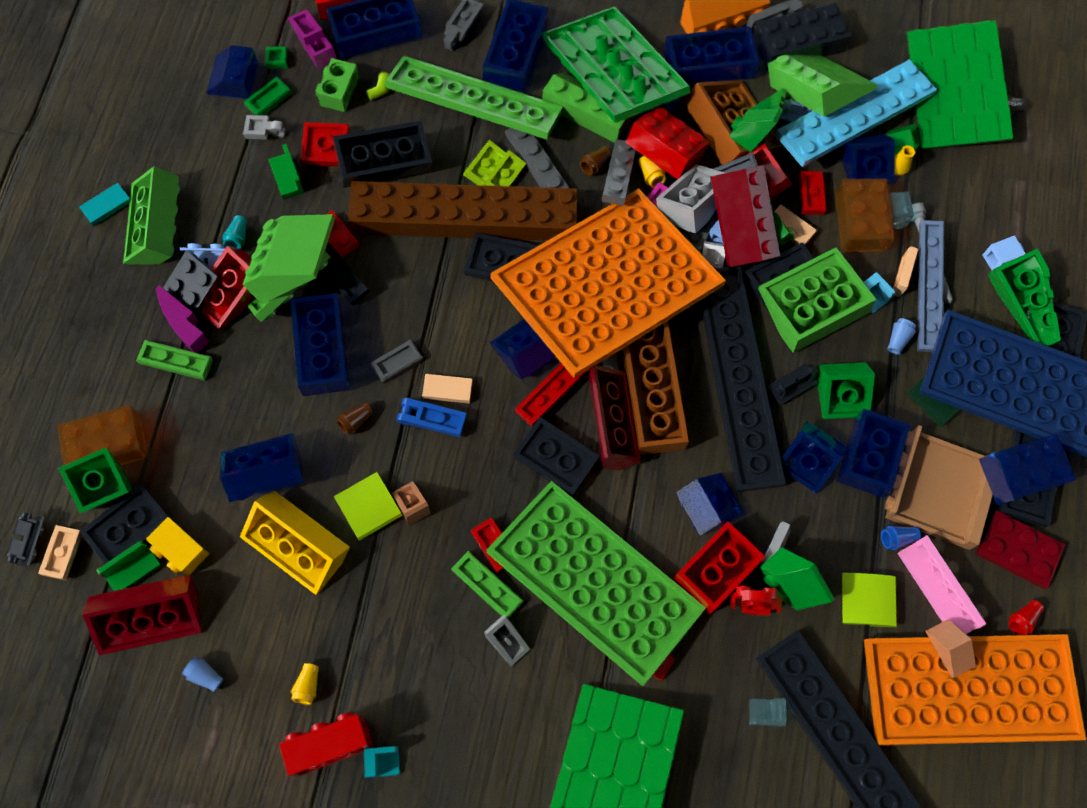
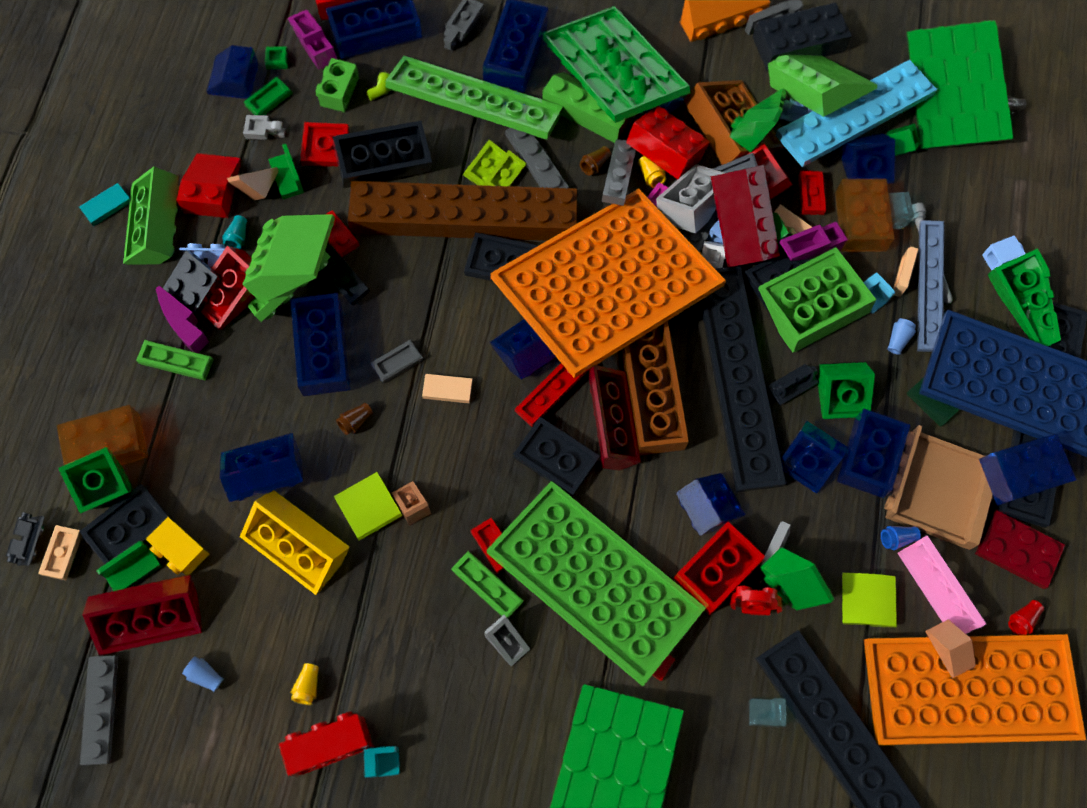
blue plate [396,398,467,438] -> none
clear blue brick [663,26,759,85] -> none
yellow cone [889,146,915,175] -> none
none -> dark grey plate [80,656,118,765]
none -> red slope [176,153,241,218]
none -> nougat slope [227,167,278,200]
none -> magenta slope [780,222,848,261]

